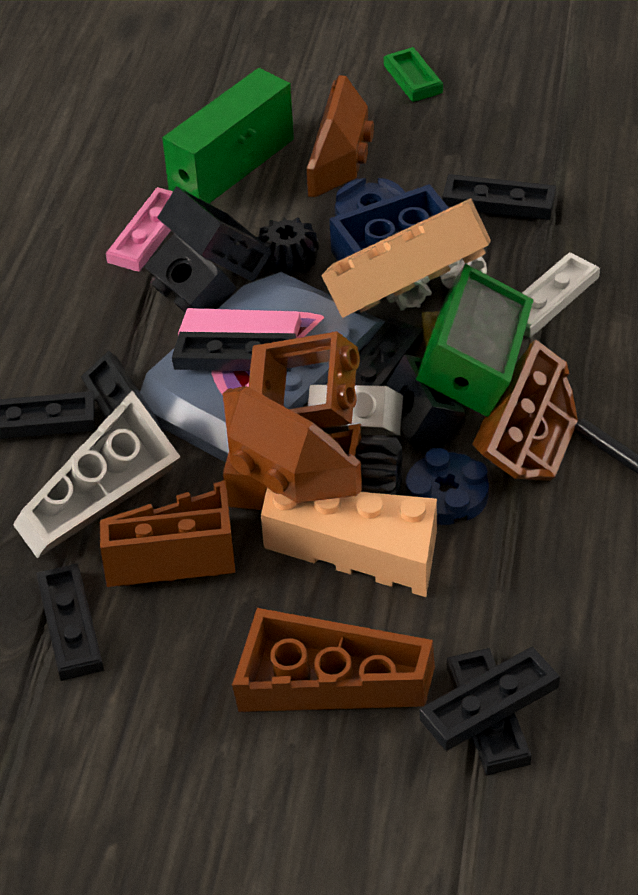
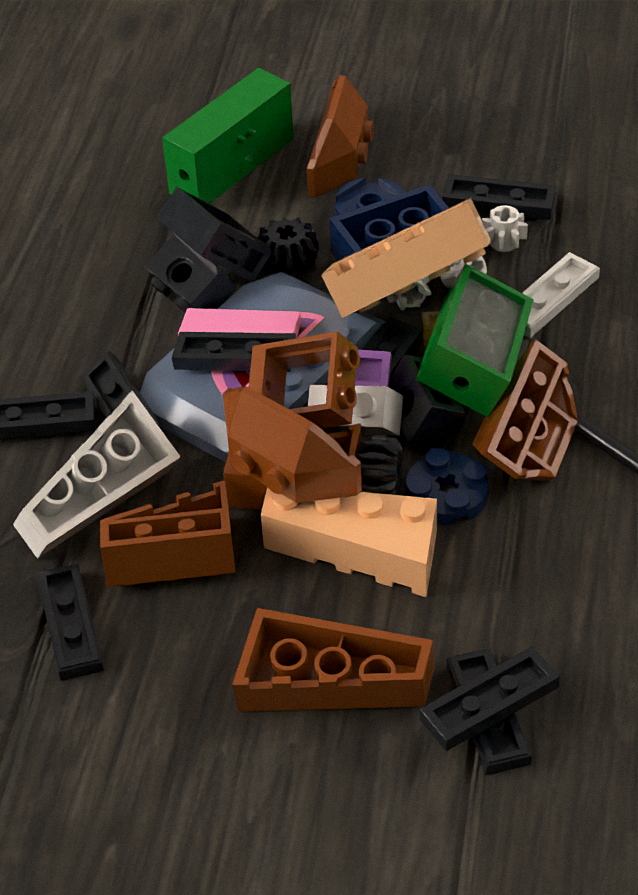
bright pink tile [106,187,173,272] -> none
green tile [383,47,443,102] -> none
none -> medium lavender tile [355,350,392,387]
none -> white gear [482,205,528,252]

